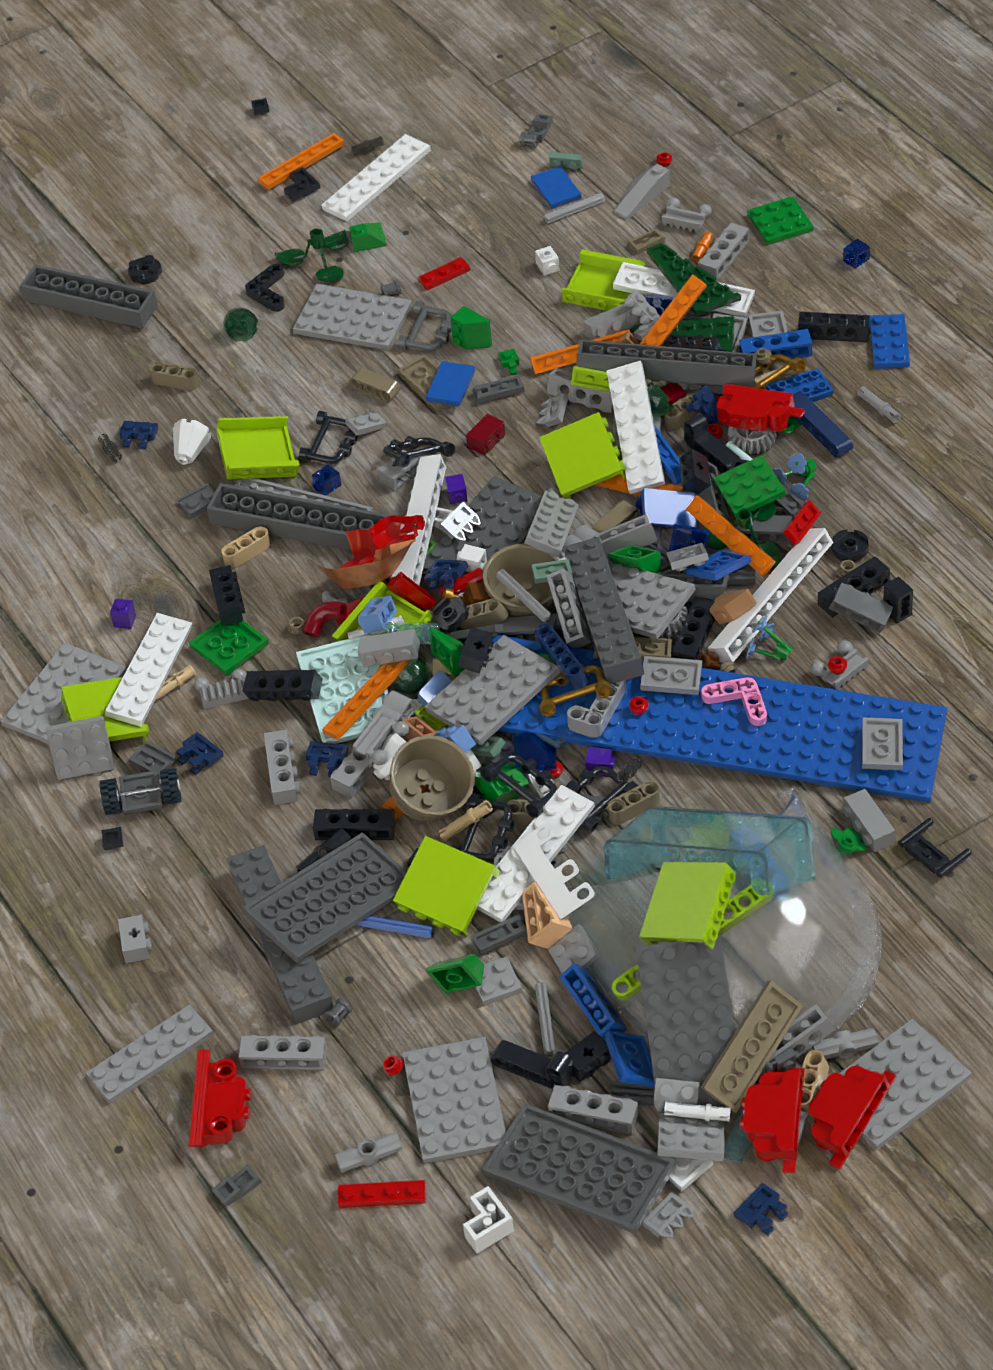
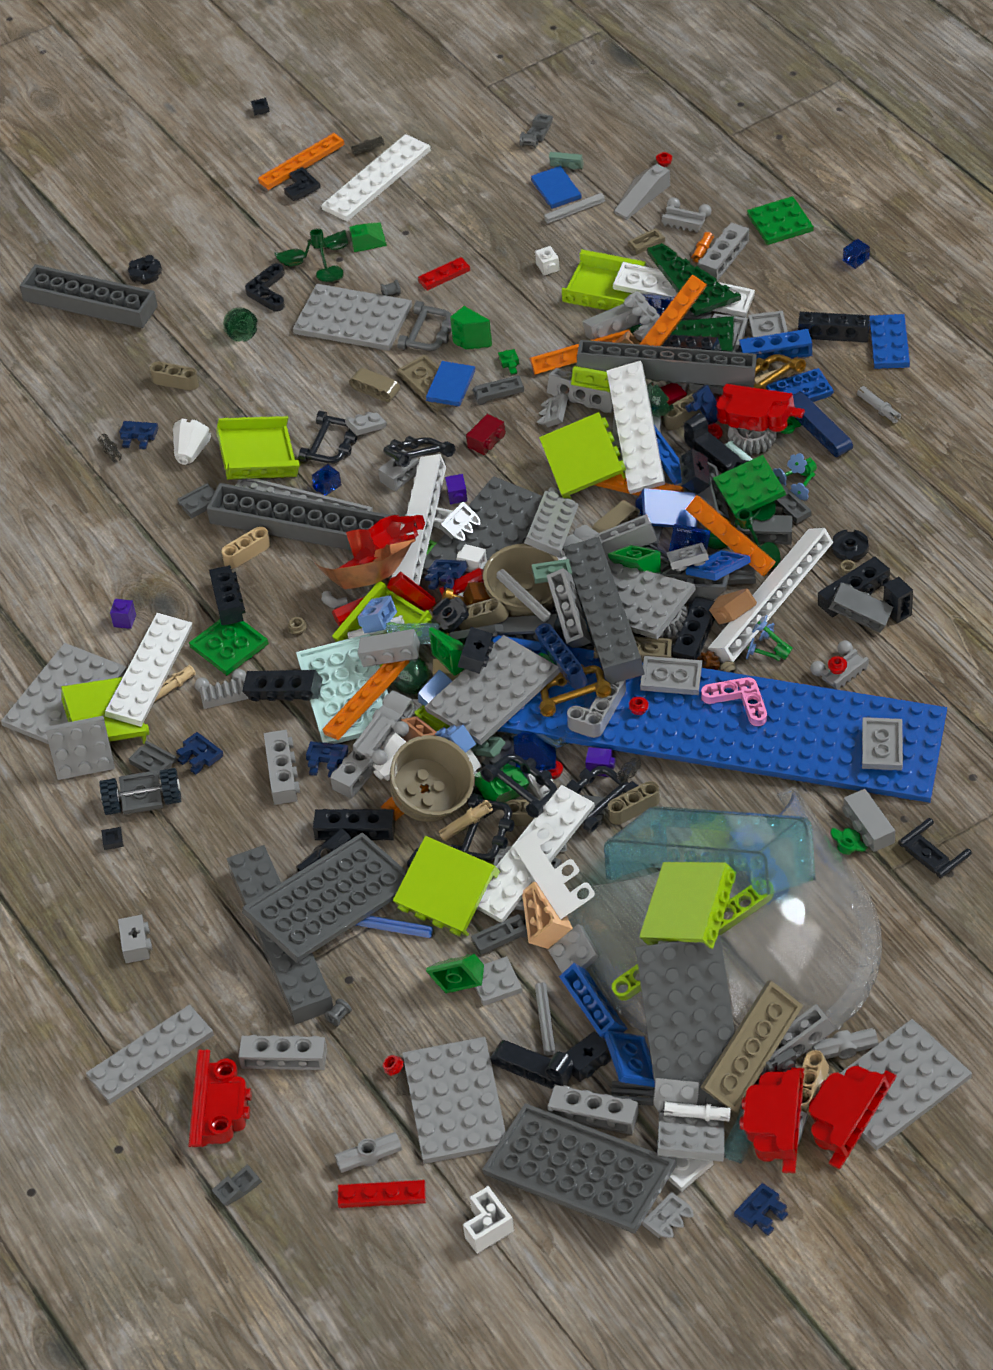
dark red cylinder [302,601,347,638] -> none
dark tan plate [754,348,771,364] -> none
red plate [783,500,821,545] -> none

